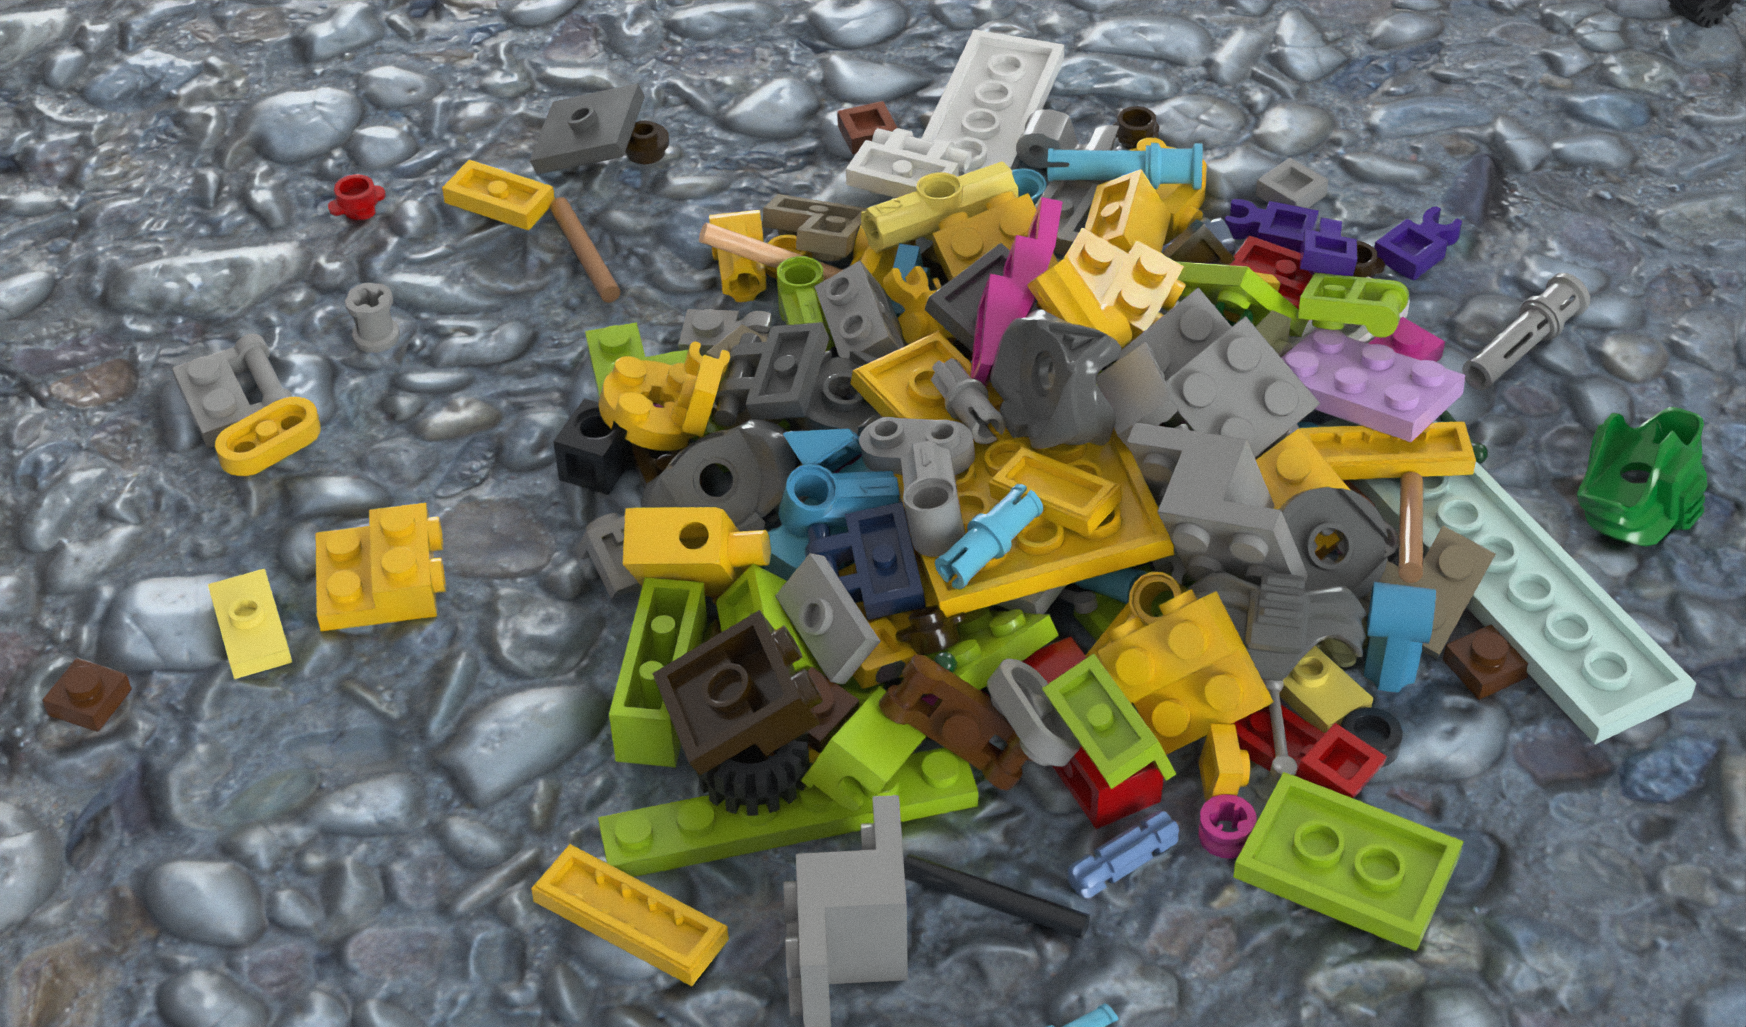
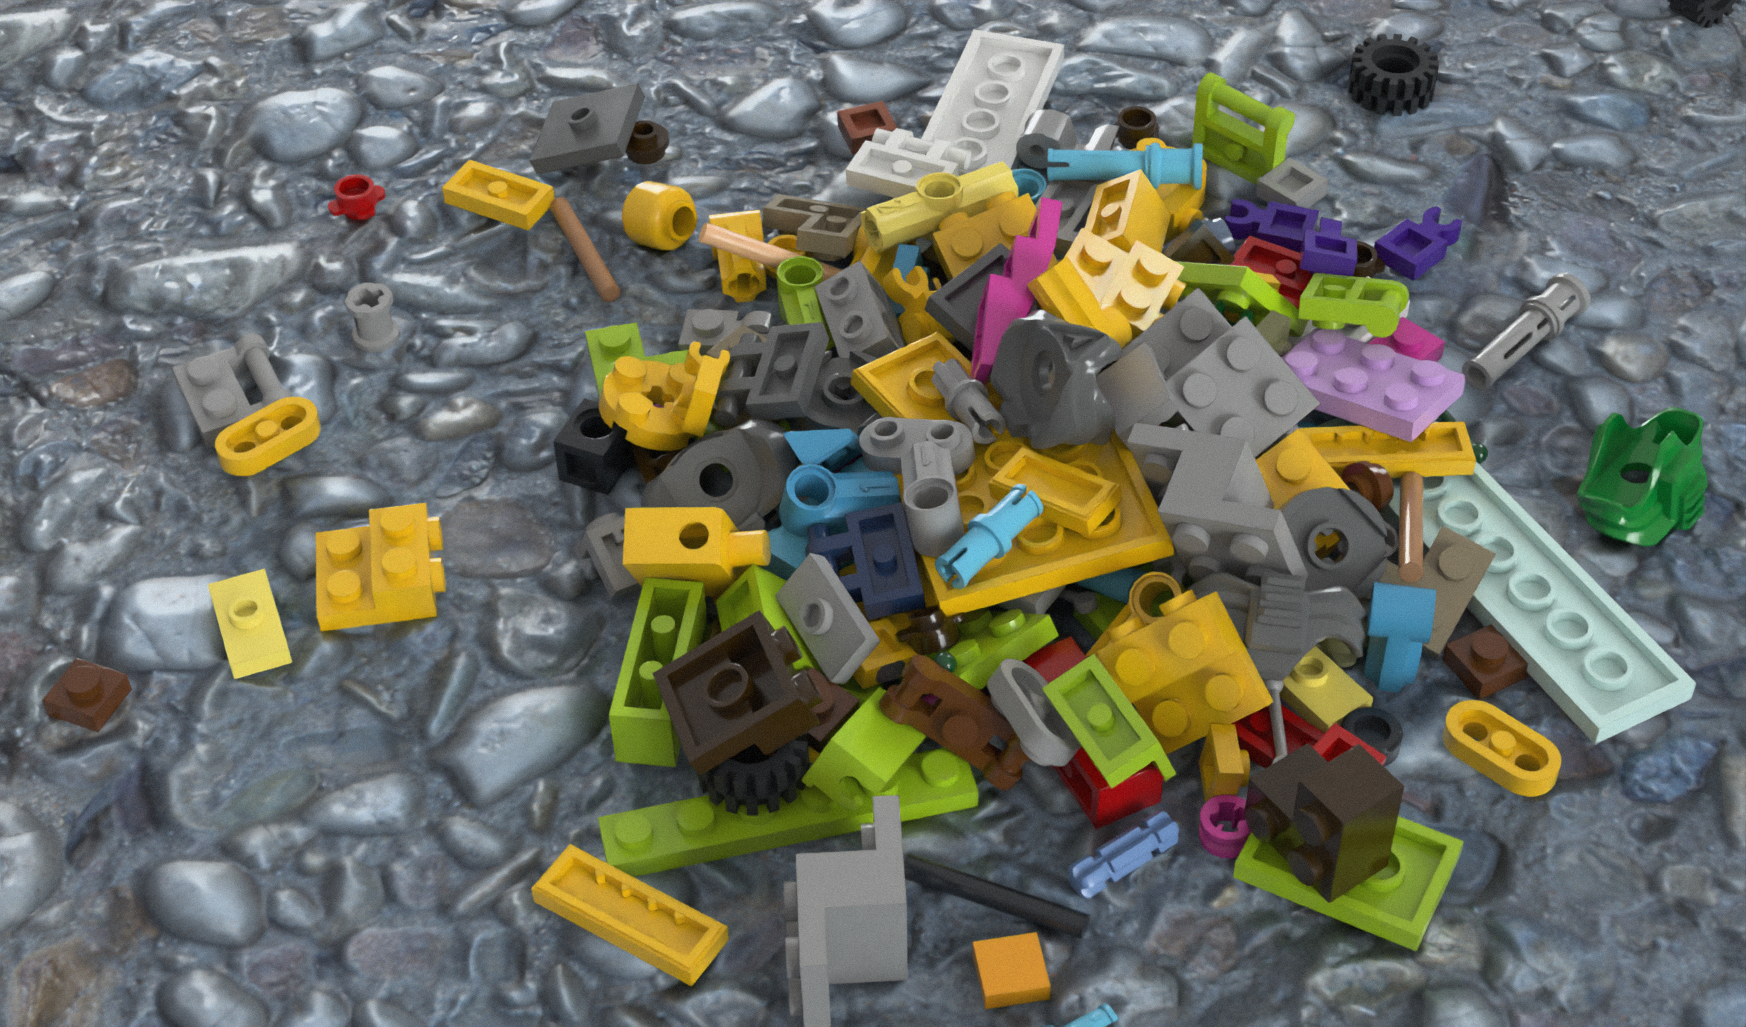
none -> yellow head [622,181,697,251]
none -> light orange tile [972,932,1051,1010]
none -> lime plate [1192,72,1295,185]
none -> dark brown brick [1244,743,1404,903]
none -> reddish brown plate [1340,461,1394,513]
none -> black tyre [1348,34,1439,116]
none -> yellow plate [1442,700,1561,797]

